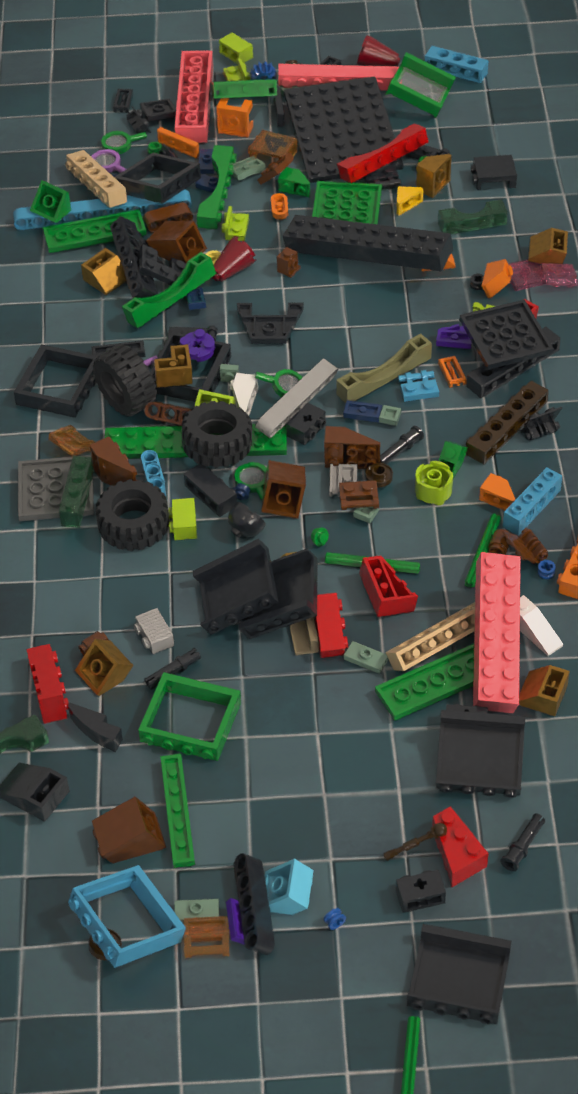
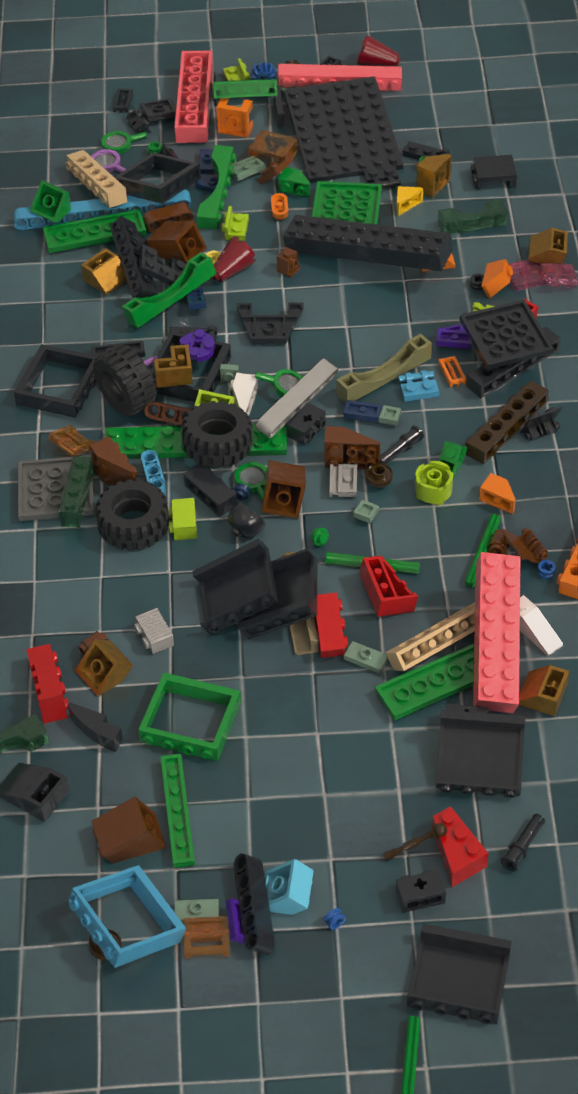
black pin [144,648,201,689] -> none
orange tile [157,127,199,158] -> none
lime brick [219,33,253,64] -> none
red arch [337,123,429,183] -> none
reddish brown plate [339,480,379,511] -> none
green piece [385,52,456,118] -> none
dark azure brick [425,46,489,83] -> none
dark azure brick [503,467,562,536] -> none

